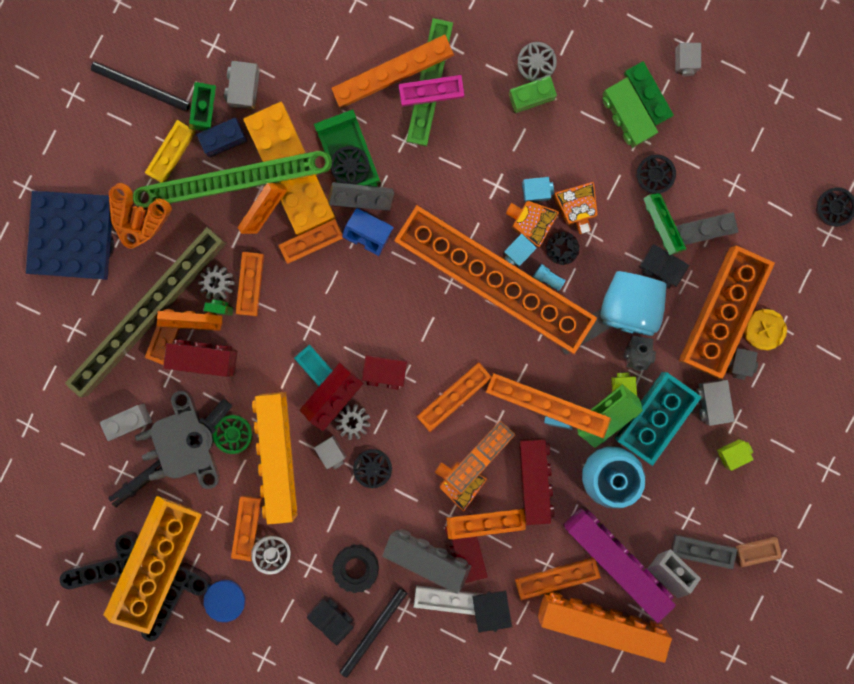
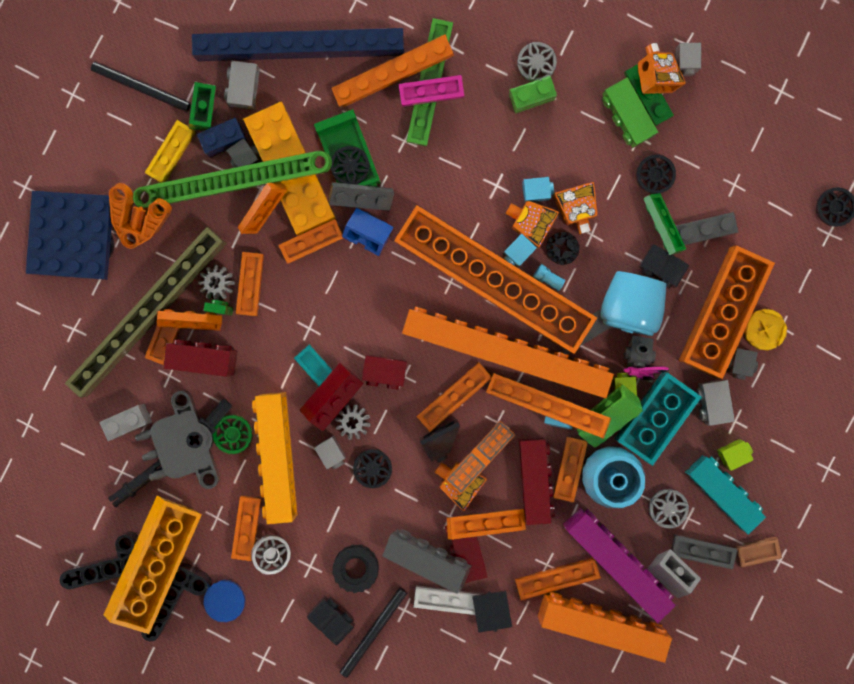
none -> dark blue brick [192,28,404,61]
none -> dark grey brick [227,138,261,168]
none -> orange brick [402,306,614,398]
none -> black slope [420,419,460,463]
none -> orange plate [553,436,588,502]
none -> dark pink piece [624,367,669,381]
none -> orange torso [638,43,686,94]
none -> light grey wheel [649,489,689,528]
none -> teal brick [685,455,766,535]

